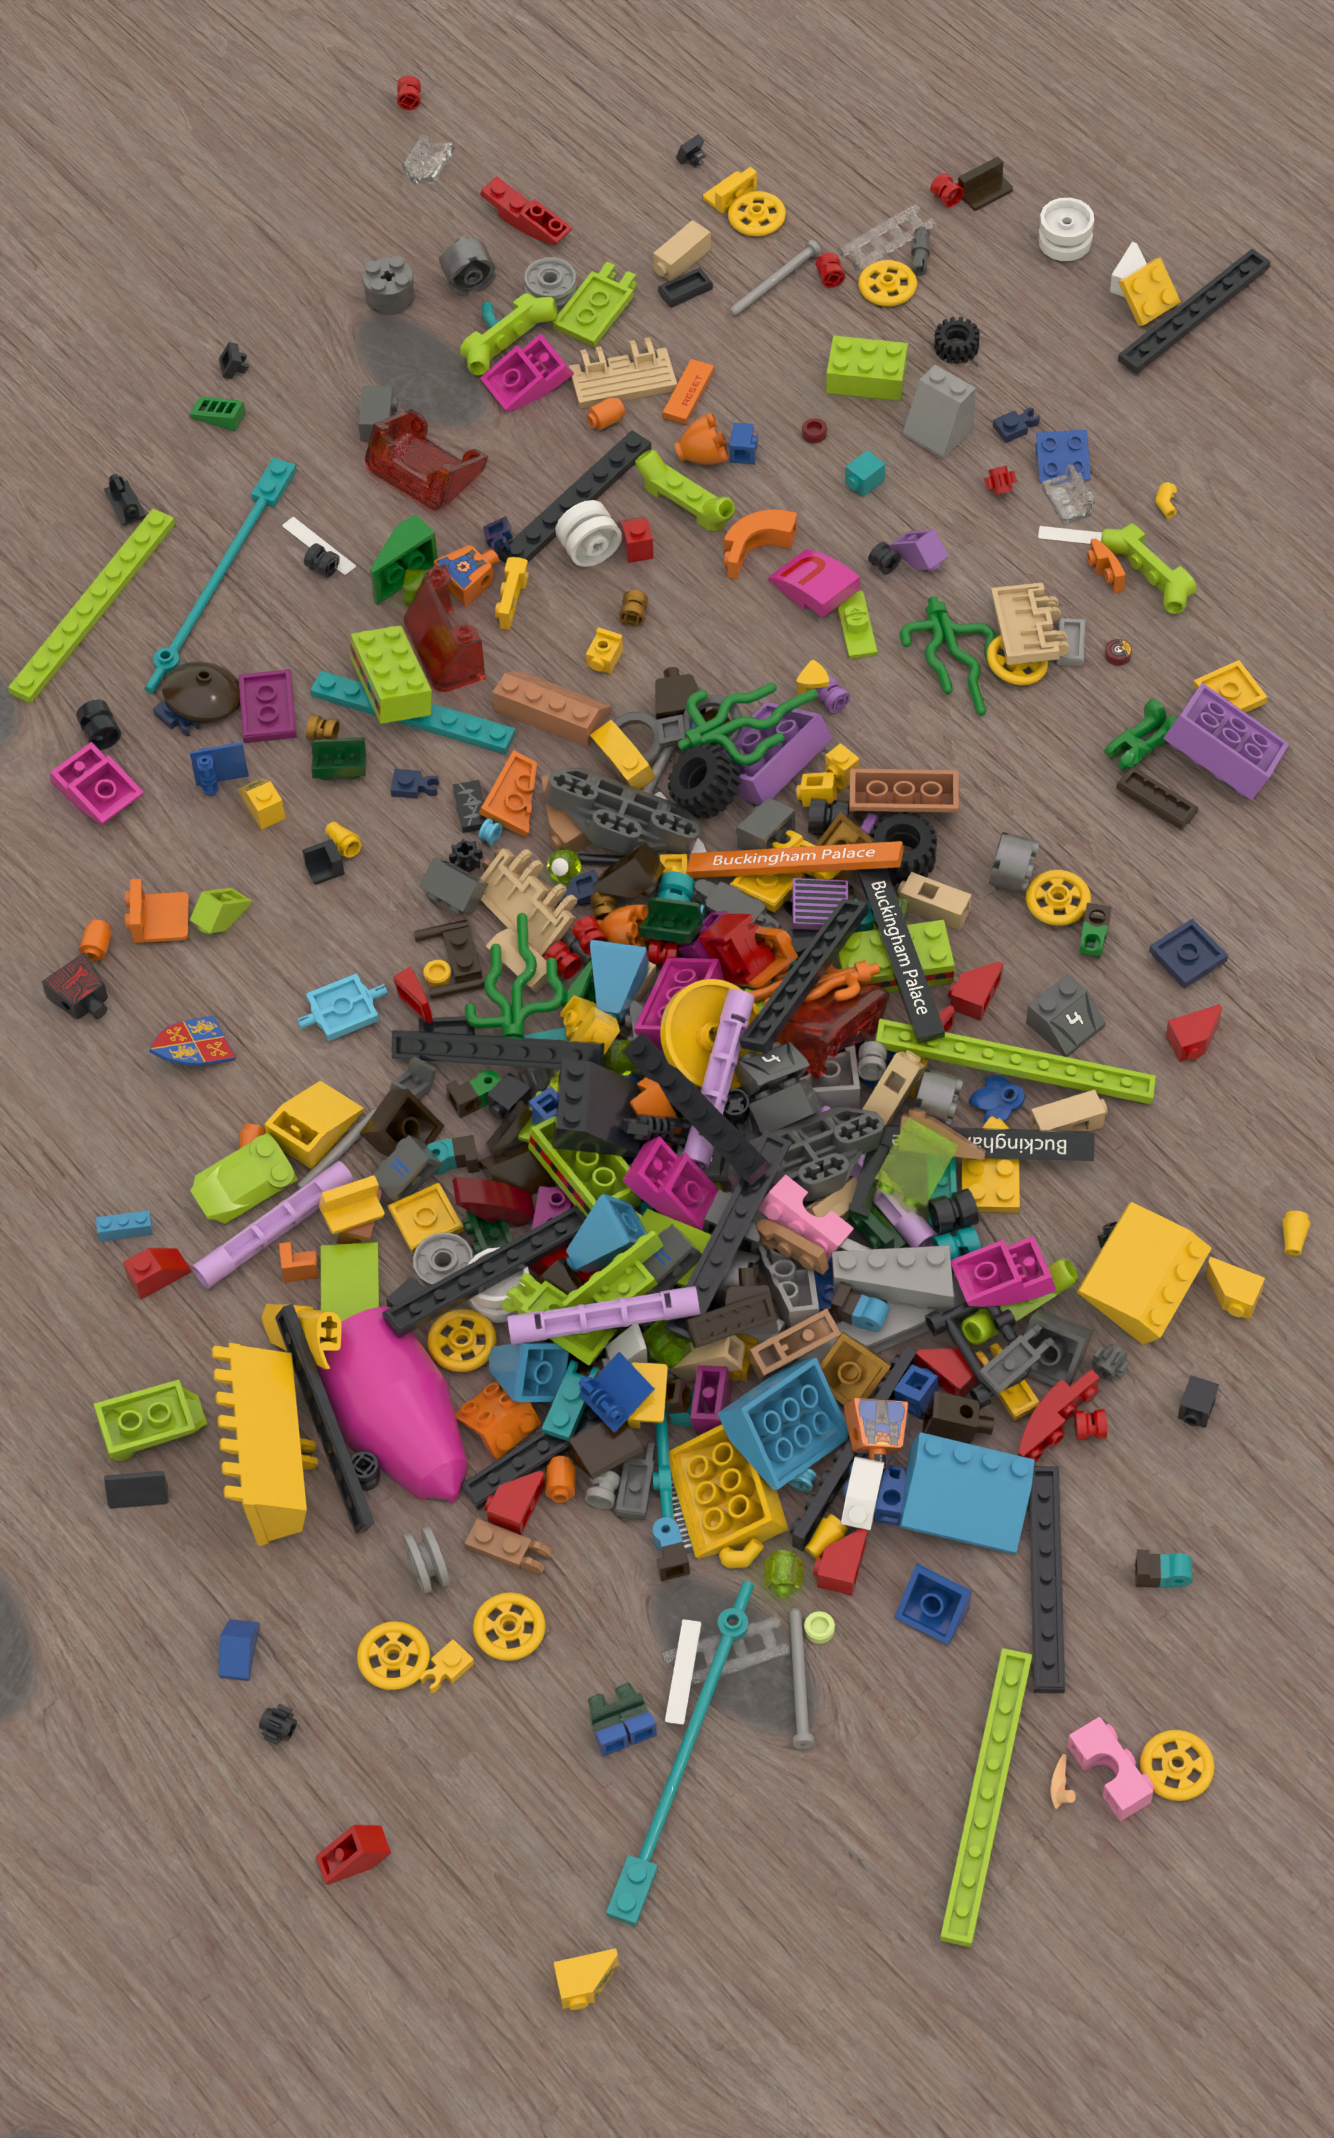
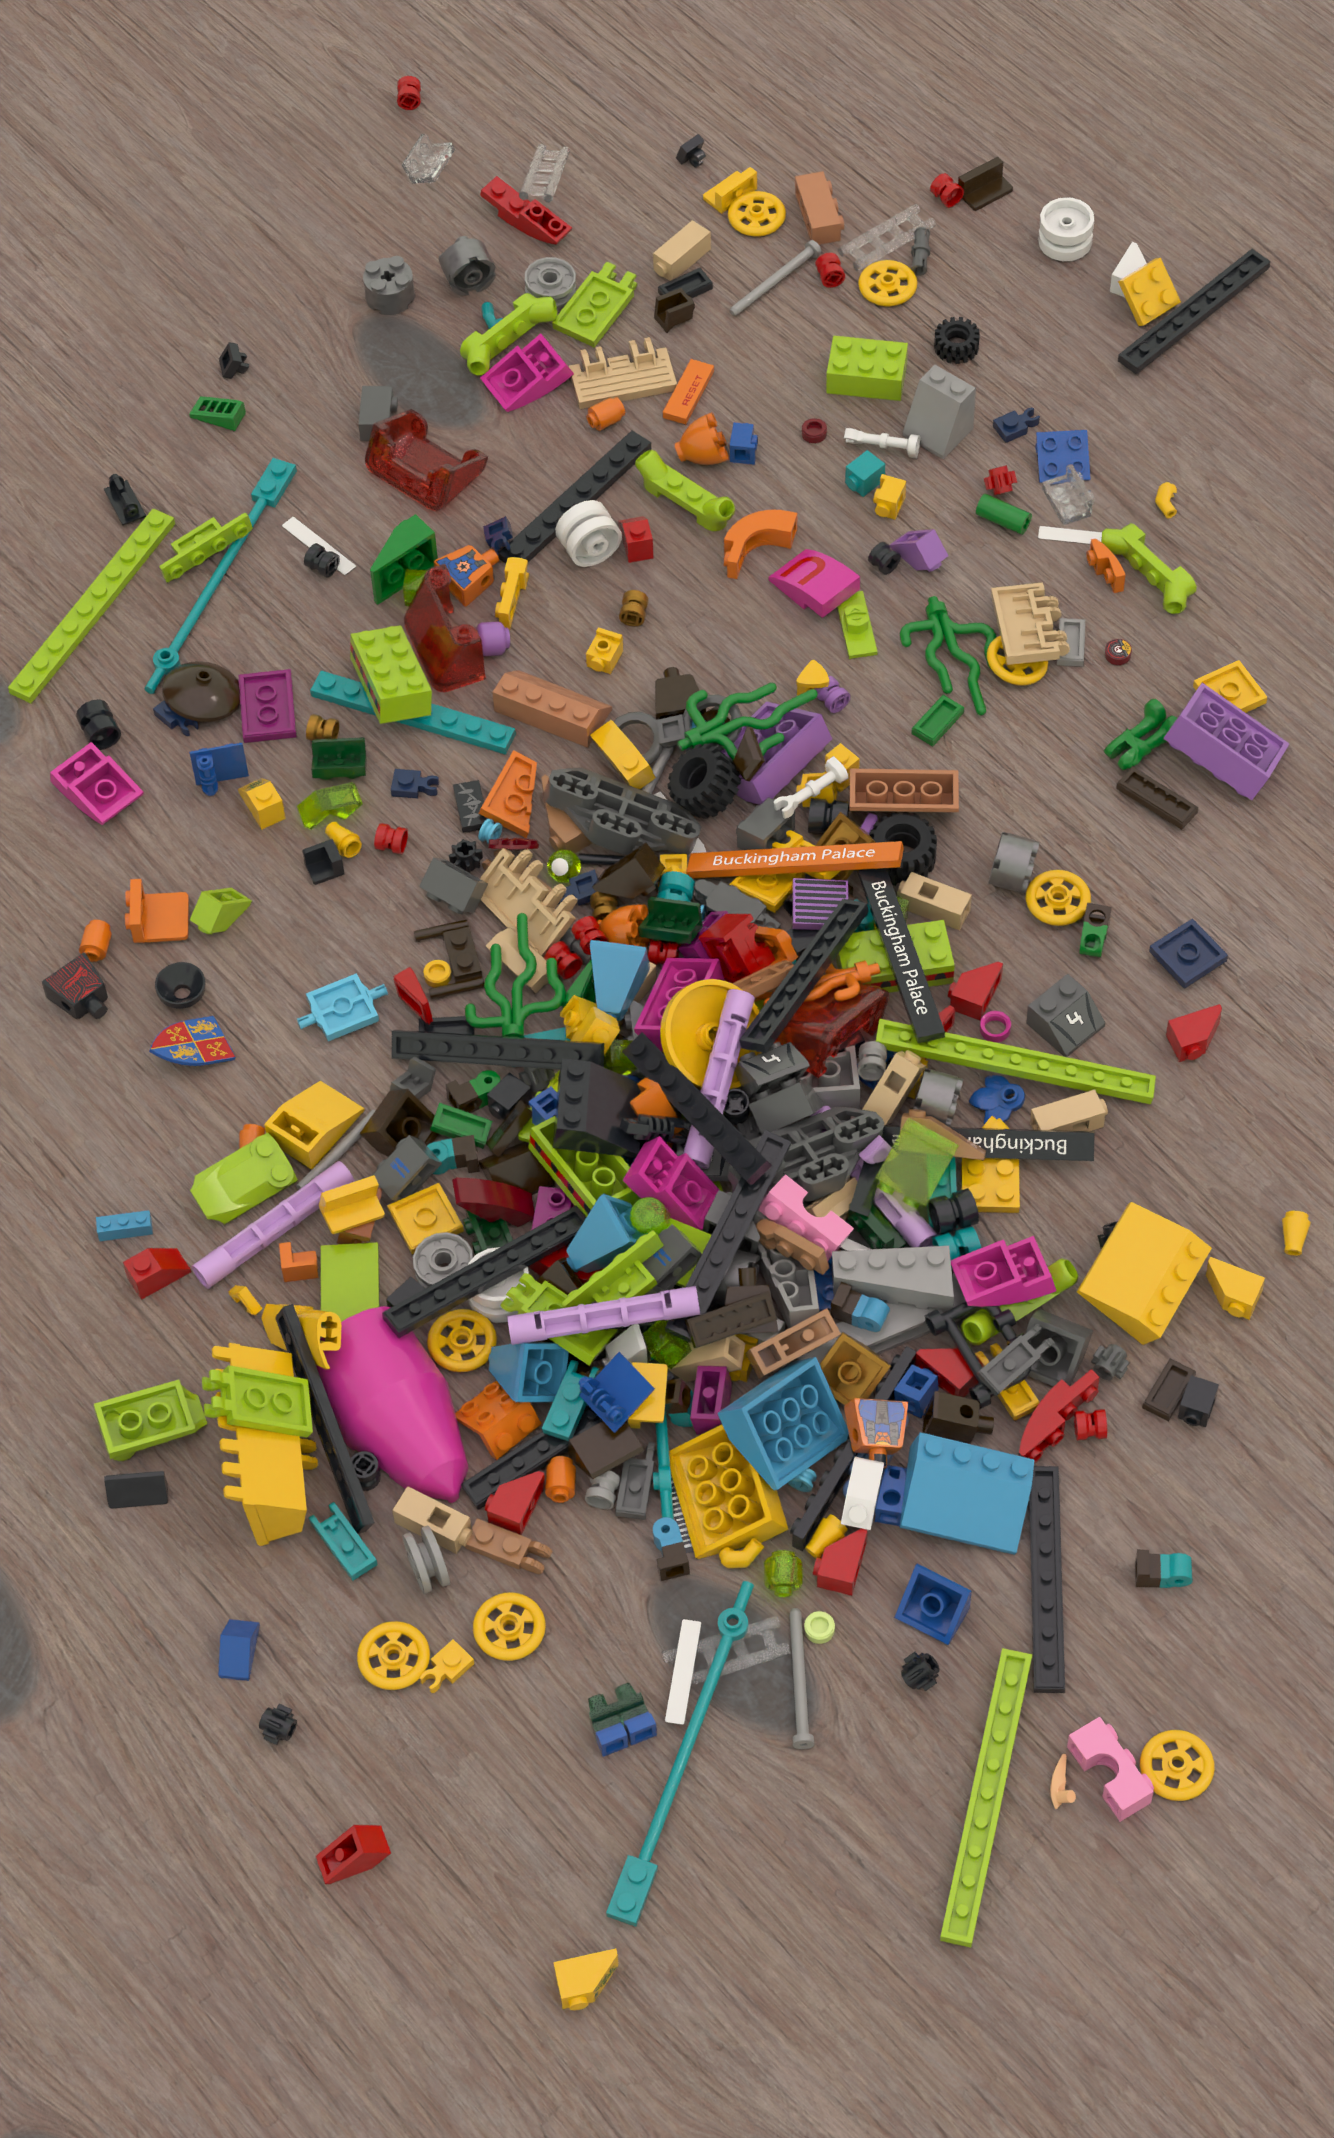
none -> black piece [155,962,206,1009]
none -> lime bracket [160,513,253,583]
none -> lime tile [202,1365,313,1438]
none -> yellow tile [228,1285,263,1315]
none -> clear neon green slope [297,782,363,830]
none -> teal hinge [308,1502,378,1581]
none -> red wheel [374,823,408,855]
none -> tan brick [392,1487,473,1554]
none -> green tile [430,1103,493,1149]
none -> medium lavender head [471,622,510,656]
none -> dark red wheel [488,838,539,850]
none -> clear bar [519,144,570,203]
none -> clear neon green head [630,1197,670,1235]
none -> dark brown window [654,288,695,333]
none -> dark brown piece [732,727,765,782]
none -> medium nougat hinge [733,960,794,1001]
none -> white piece [774,756,848,819]
none -> nougat brick [795,171,844,245]
none -> white piece [844,428,921,458]
none -> lavender tile [859,1135,898,1164]
none -> yellow brick [873,474,906,520]
none -> black gear [901,1652,940,1691]
none -> green tile [911,695,965,747]
none -> green piece [975,493,1032,535]
none -> dark pink piece [980,1011,1011,1043]
none -> dark brown tile [1142,1358,1196,1422]

